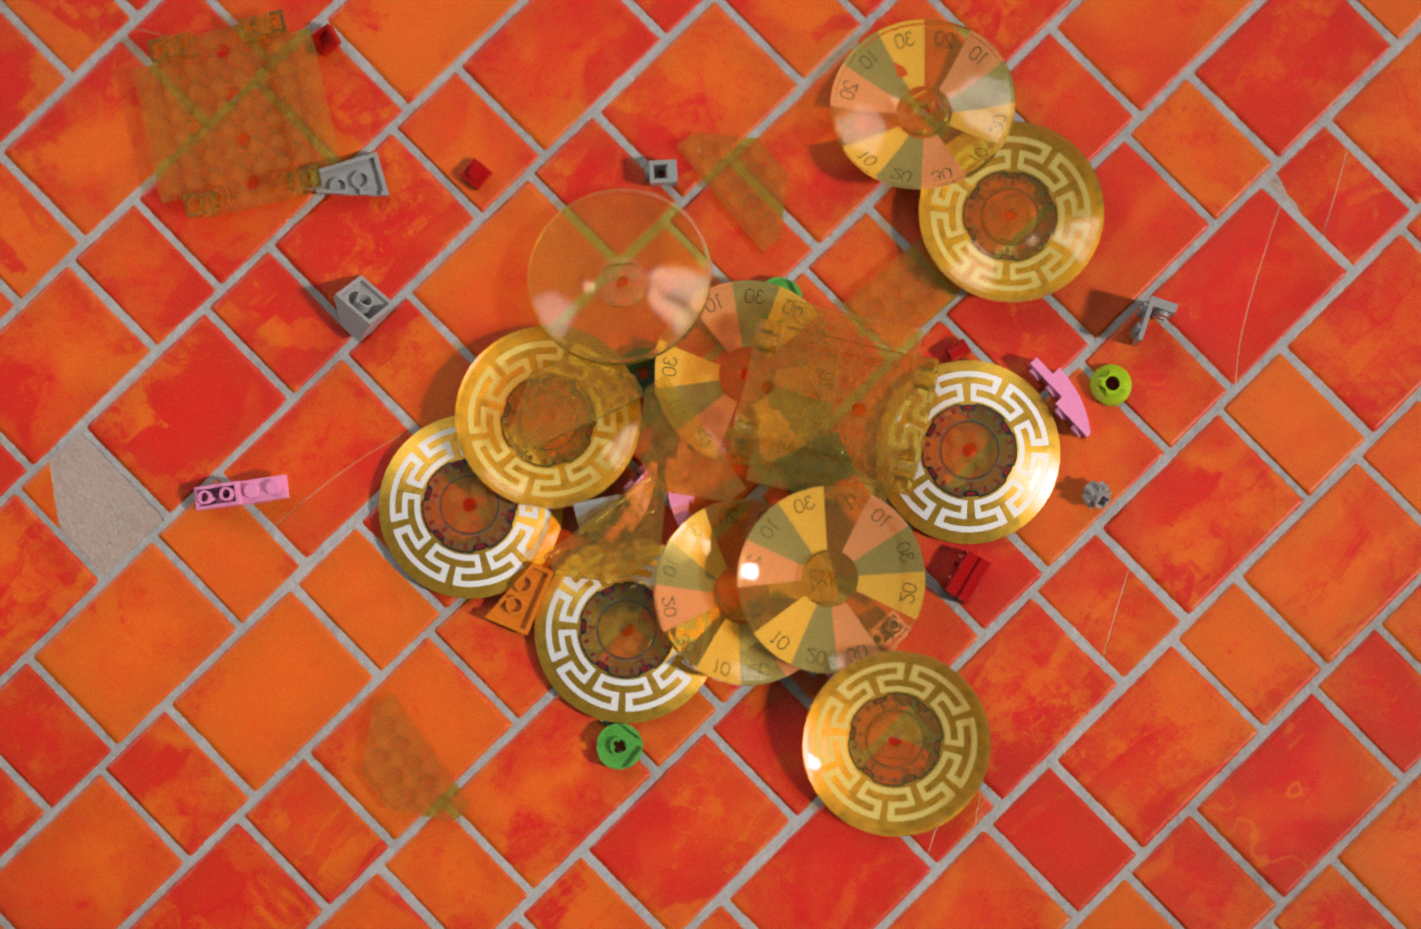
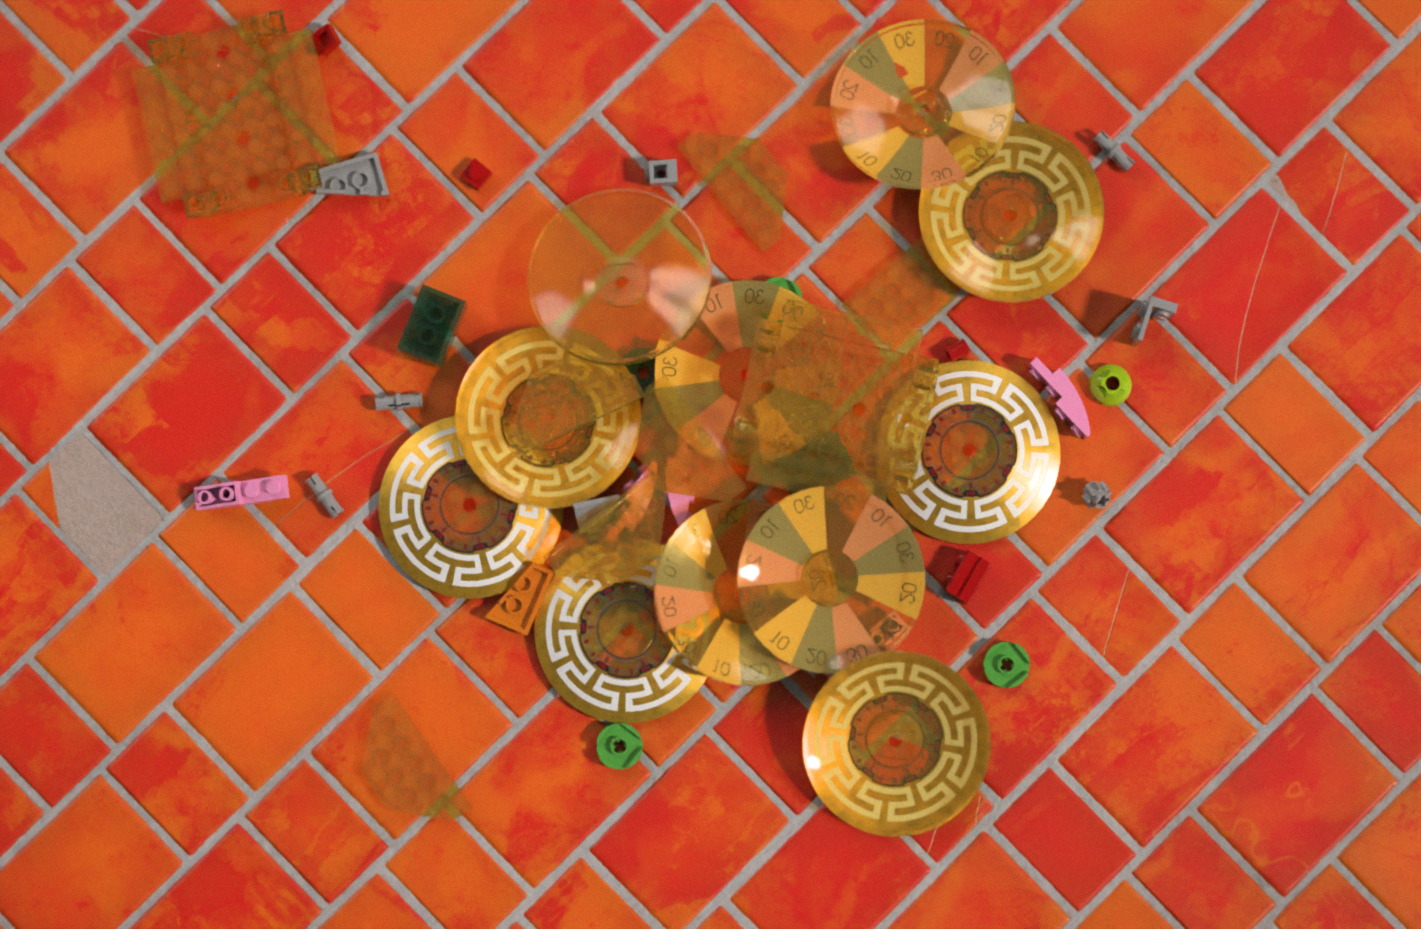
light grey slope [334,275,395,342] -> none
none -> light grey pin [305,473,344,519]
none -> light grey pin [375,392,423,411]
none -> clear green brick [397,285,468,368]
none -> bright green plate [983,642,1030,688]
none -> light grey pin [1092,130,1135,173]

